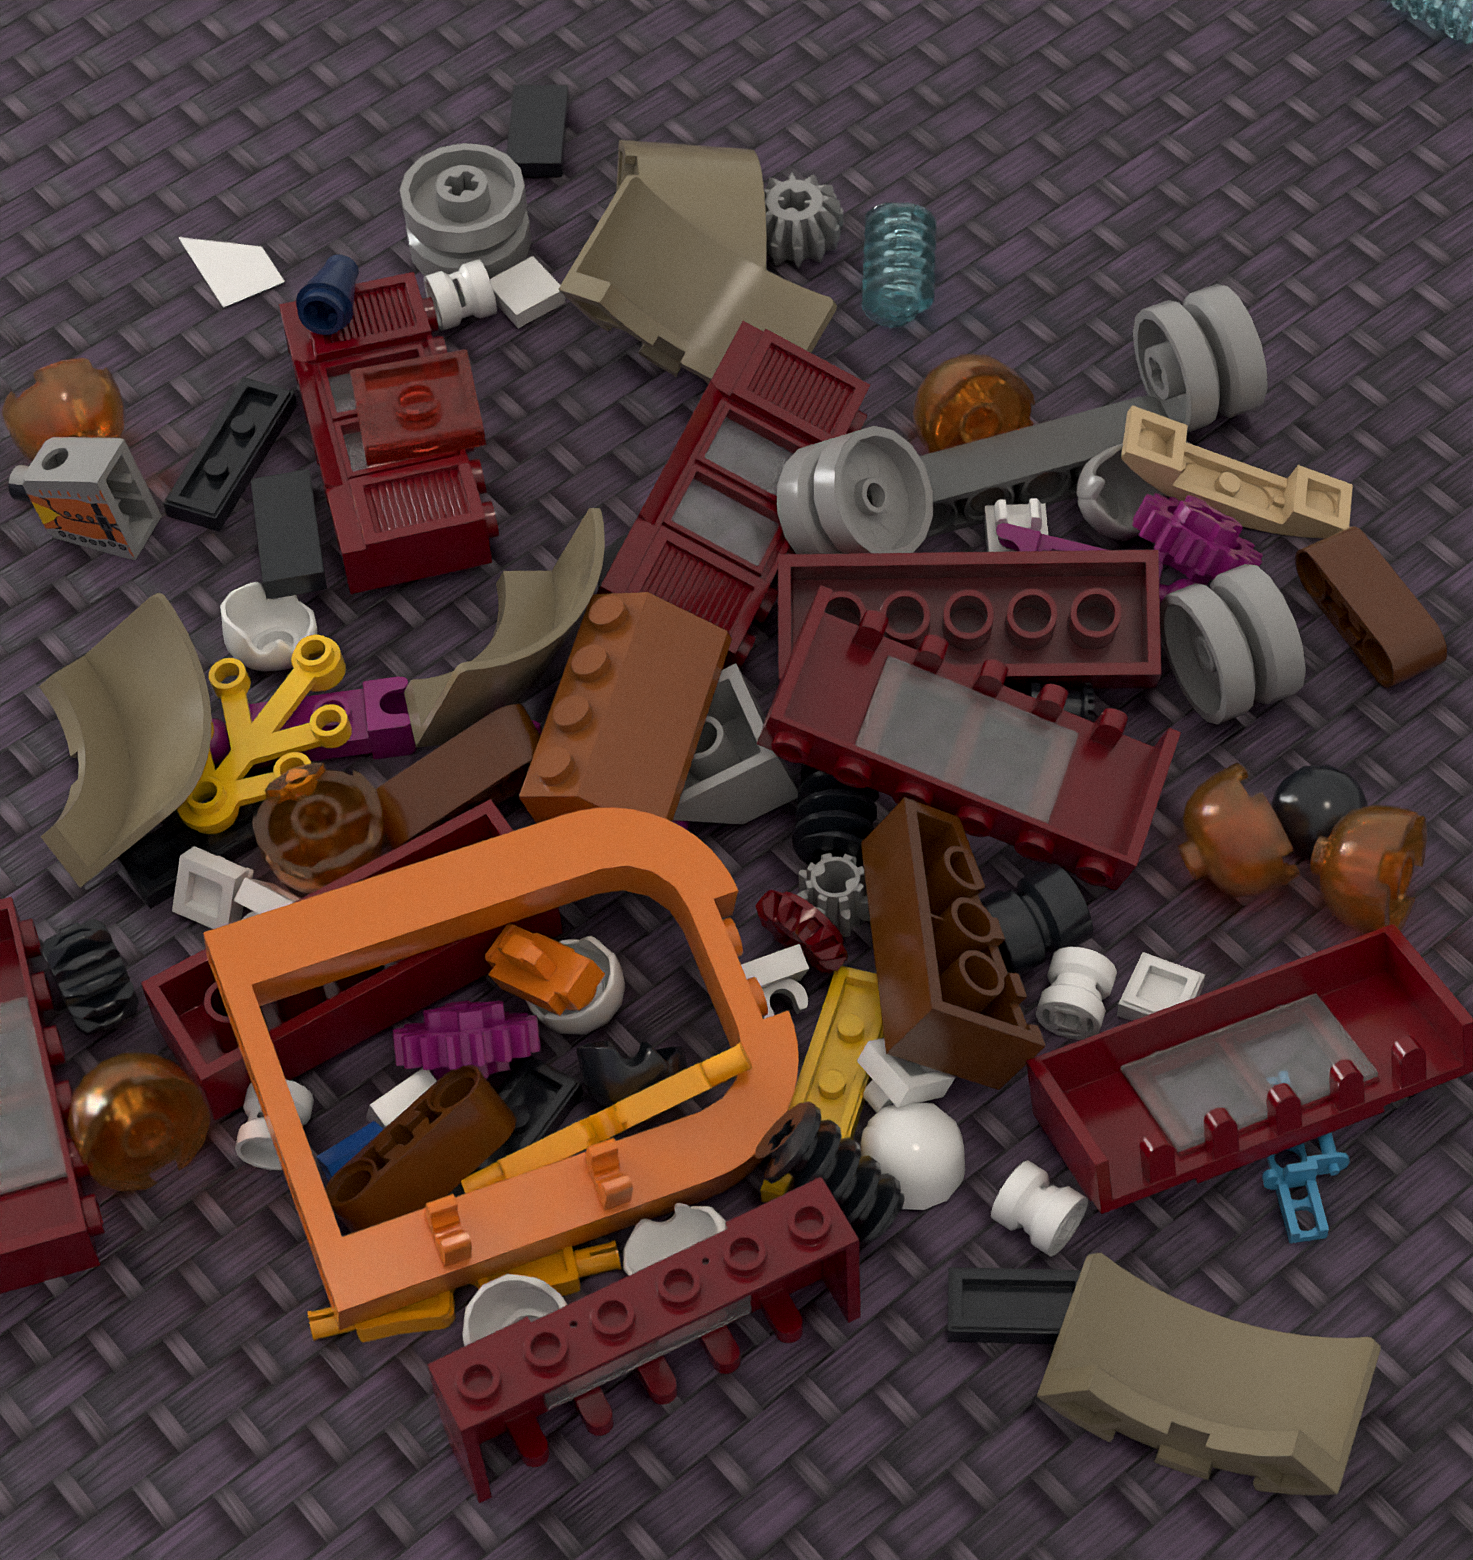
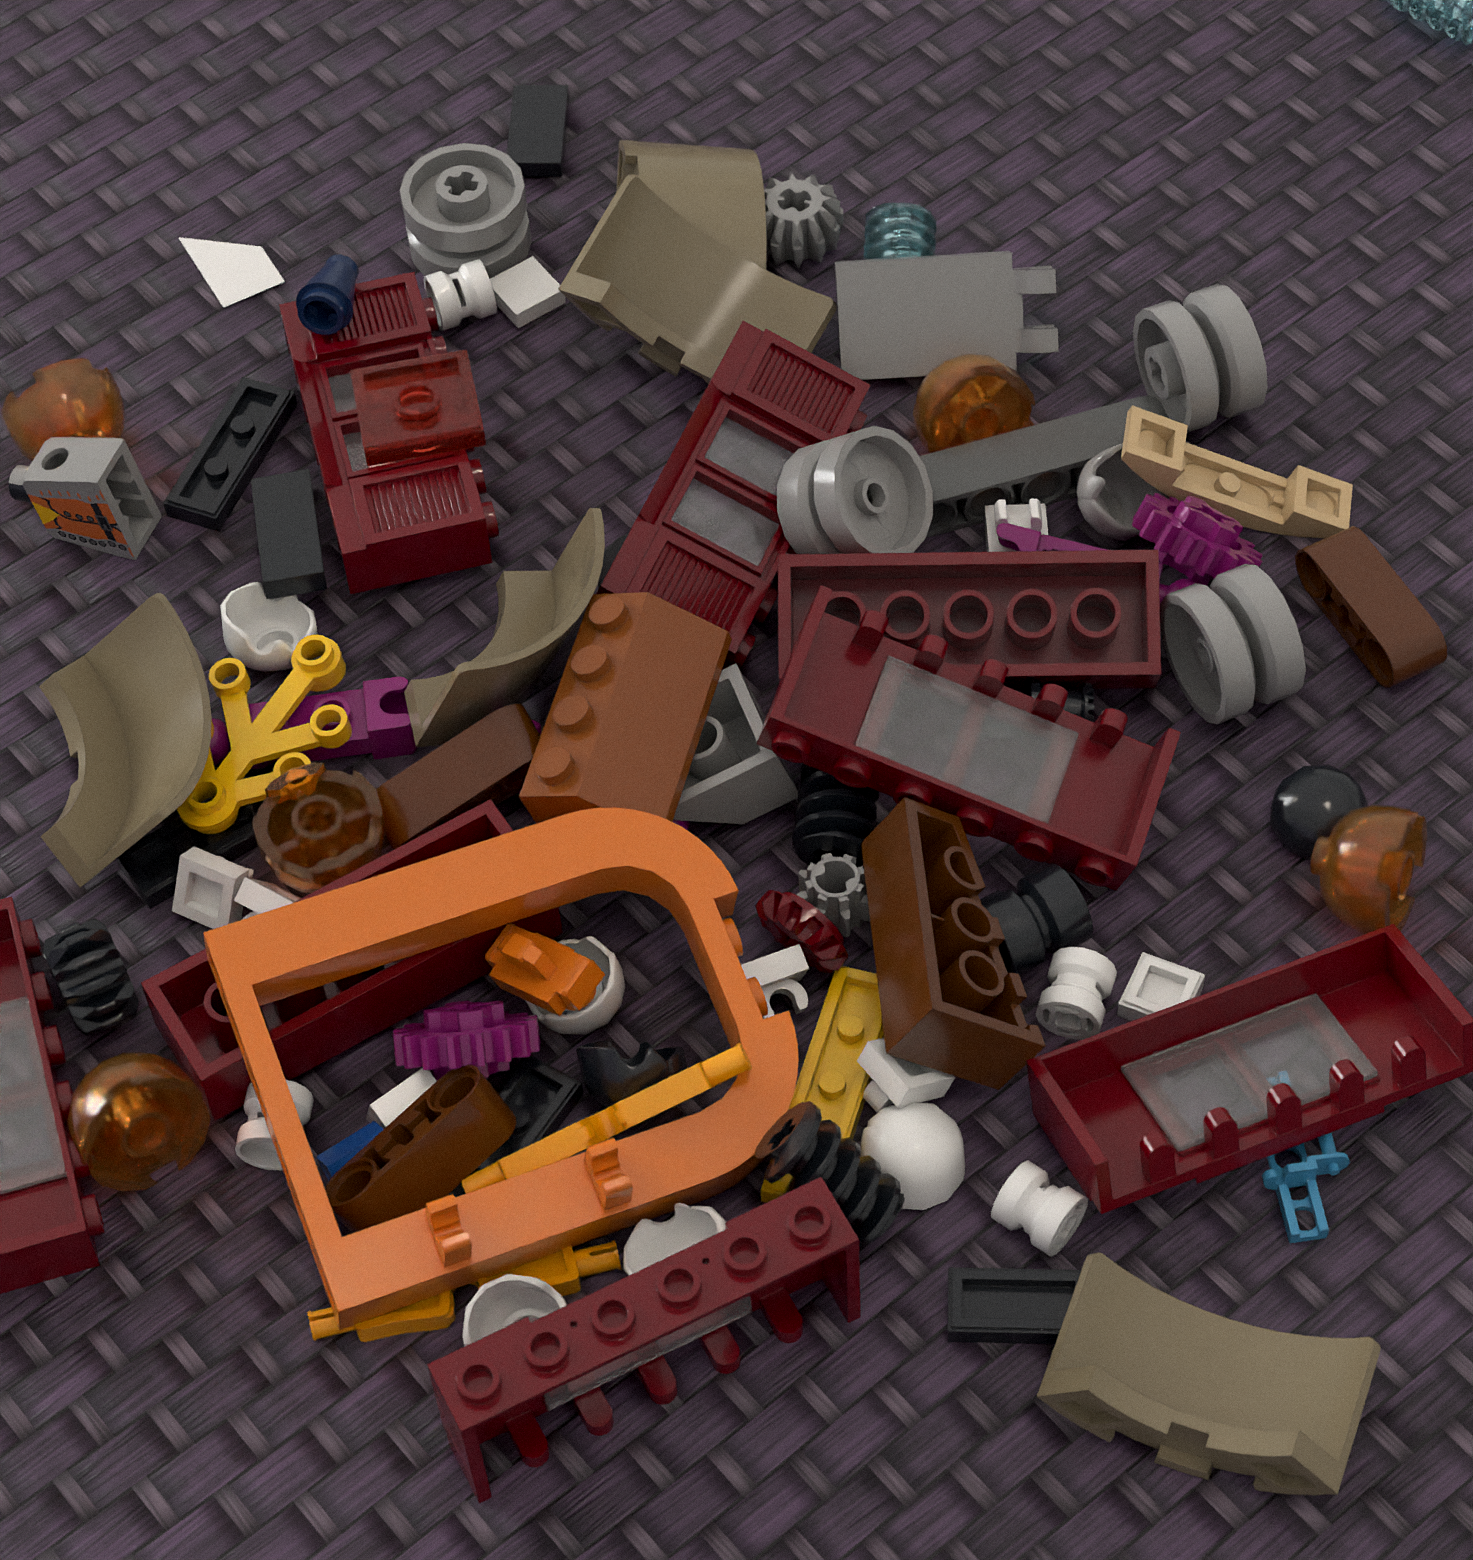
clear orange cylinder [1177,762,1300,898] -> none
none -> light grey tile [835,251,1059,380]

